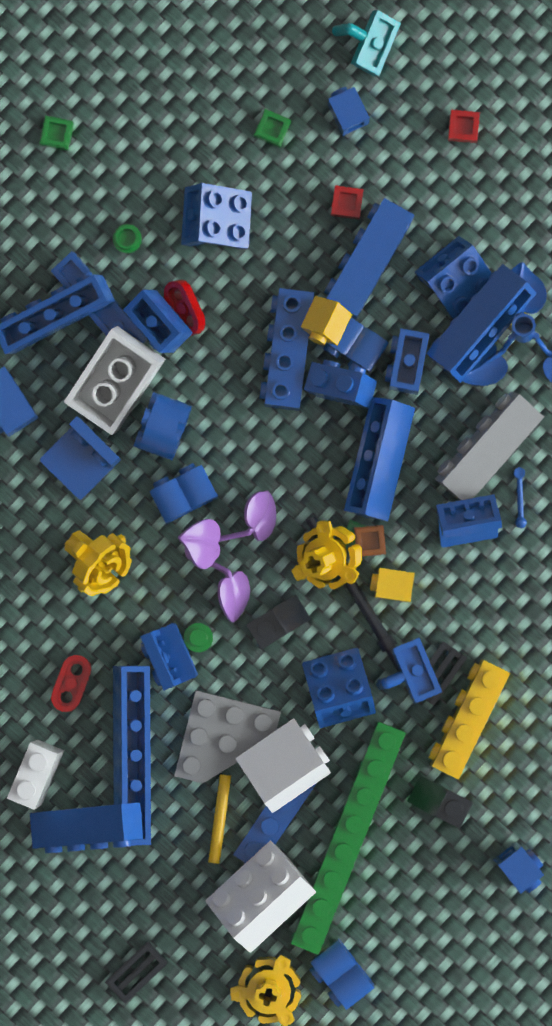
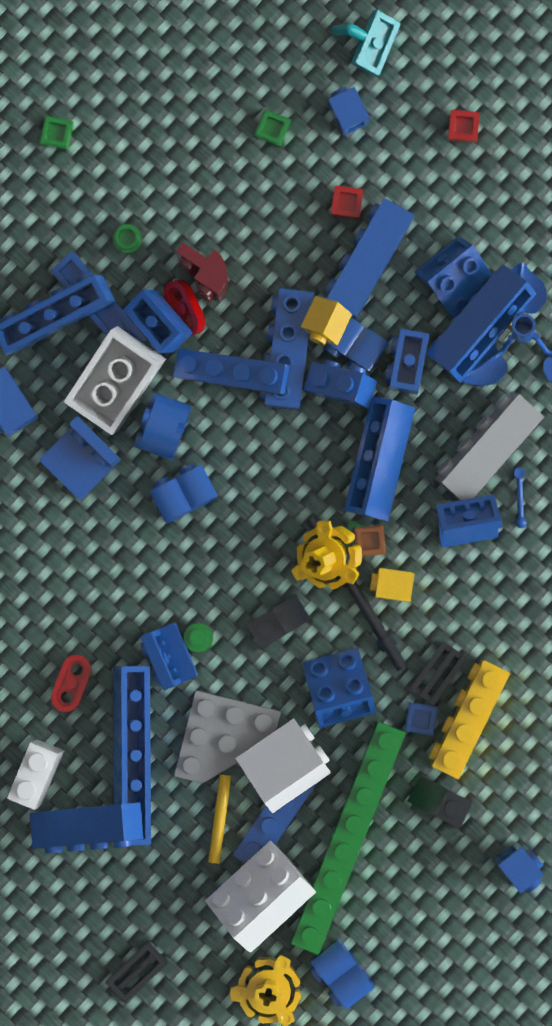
yellow piece [64,530,132,596] -> none
medium lavender plant [178,490,276,623] -> none
bracket [181,183,252,249] -> none
blue plate [376,637,442,704] -> none
none -> blue plate [173,348,290,395]
none -> dark red brick [176,242,228,303]
none -> blue tile [404,702,438,736]

